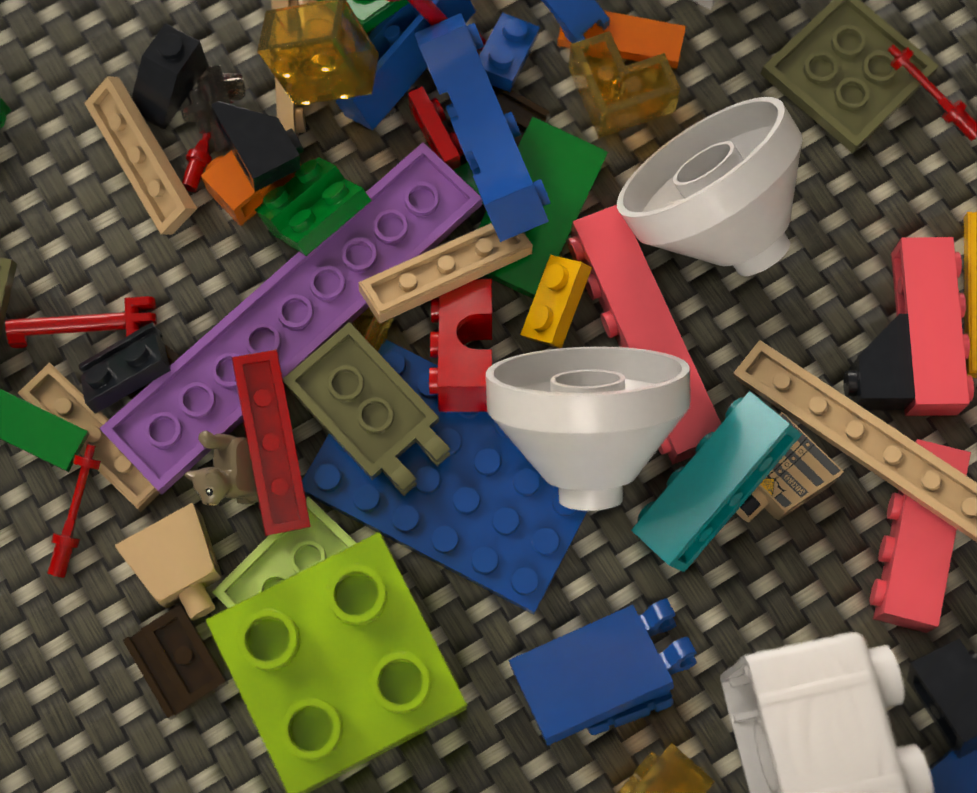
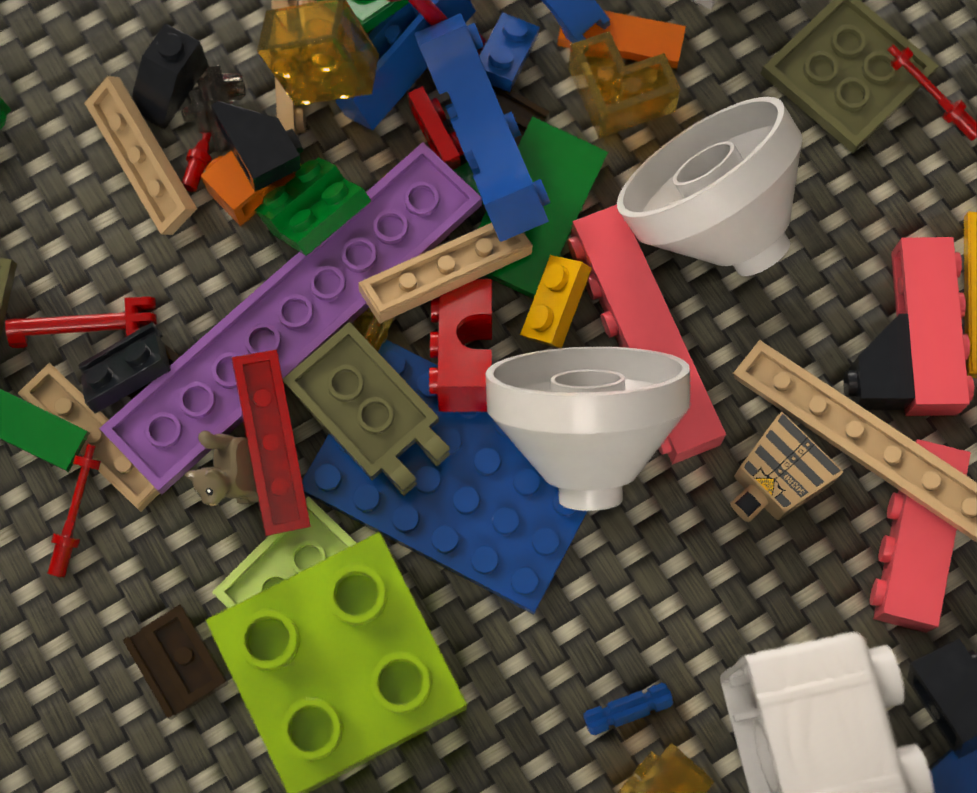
tan torso [115,503,222,621] -> none
blue tile [509,599,697,746] -> none
teal brick [631,391,802,572] -> none

